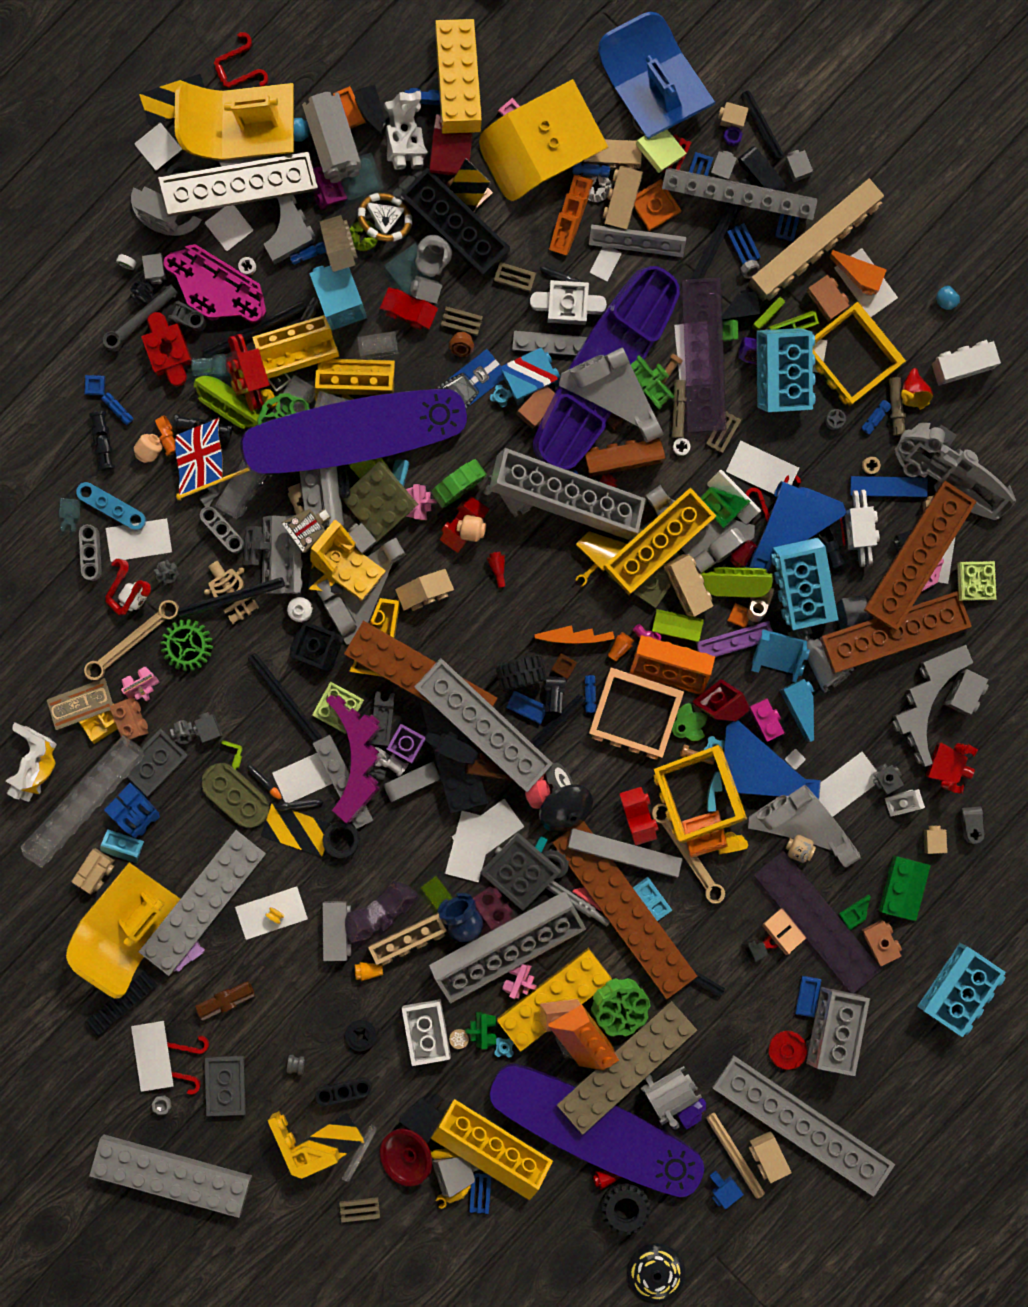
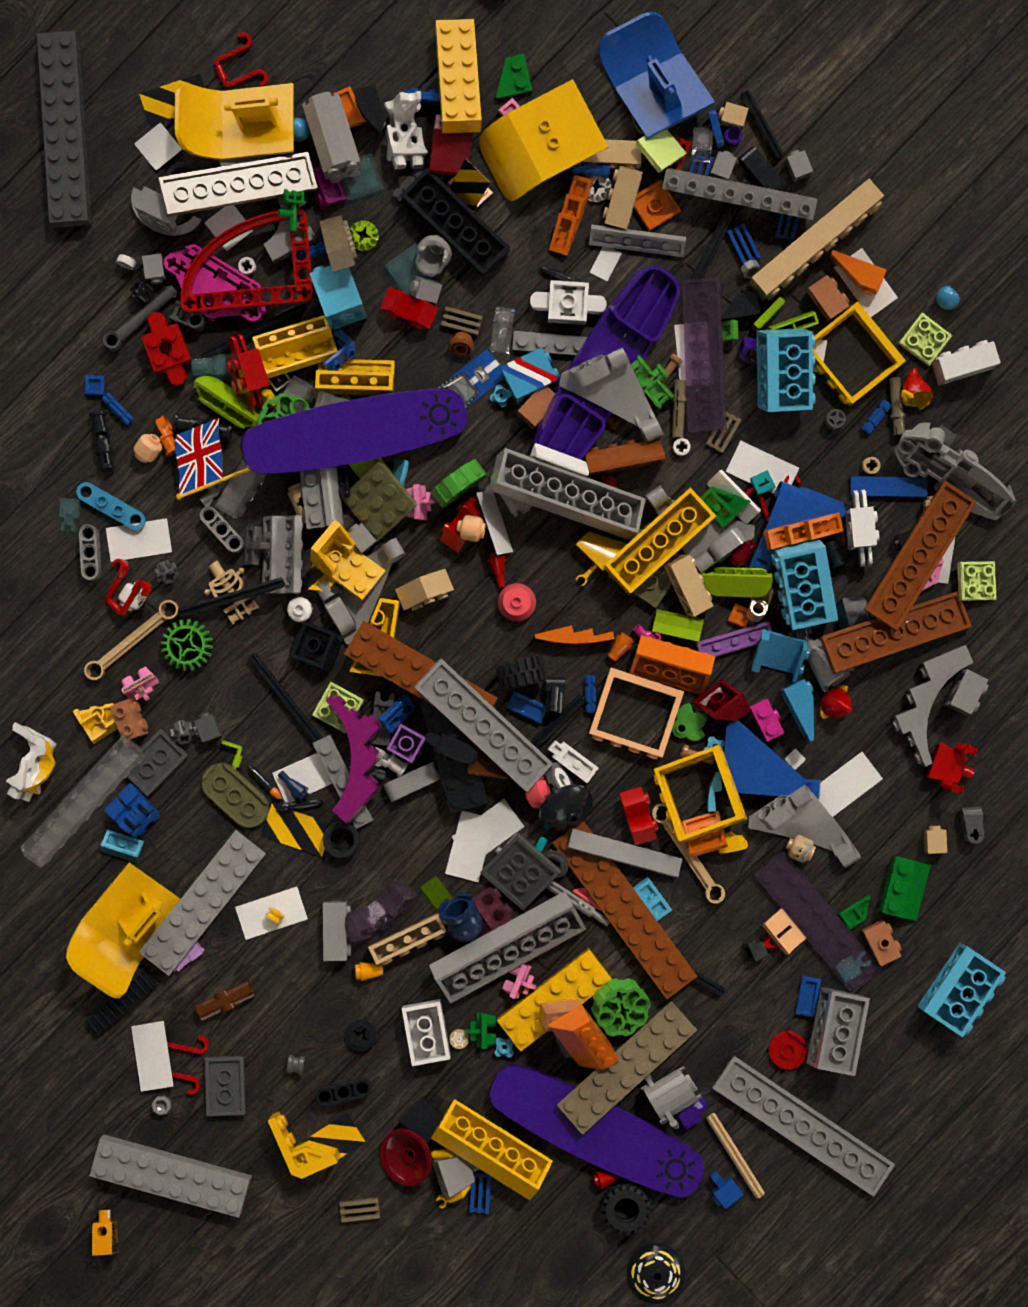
sticker [47,678,113,730] -> none
tan brick [71,848,114,894] -> none
torso [282,509,331,554] -> none
clear tile [342,1124,377,1182] -> none
clear brick [357,331,399,360] -> none
piece [358,193,412,242] -> none
dark tan tile [494,262,536,292] -> none
reddish brown tile [551,653,577,679] -> none
tan brick [749,1131,792,1183] -> none
dark grey brick [873,763,904,794] -> none
white slope [885,789,925,817] -> none
none -> dark grey brick [37,31,92,228]
none -> light orange torso [92,1210,118,1256]
none -> red beam [181,208,314,313]
none -> green arm [277,189,306,232]
none -> dark blue cone [278,771,309,802]
none -> blue bracket [324,329,358,371]
none -> blue tile [378,694,416,734]
none -> white sticker [477,492,513,555]
none -> clear slope [490,307,515,353]
none -> green wing [496,54,533,100]
none -> coral cone [498,583,536,622]
none -> white slope [530,443,589,476]
none -> white hinge [548,740,598,783]
none -> clear slope [690,125,713,163]
none -> blue tile [708,110,725,148]
none -> teal tile [750,470,776,496]
none -> orange slope [764,512,843,550]
none -> red hat [820,685,853,719]
none -> clear light blue plate [835,951,871,983]
none -> yellowish green tile [898,313,952,367]

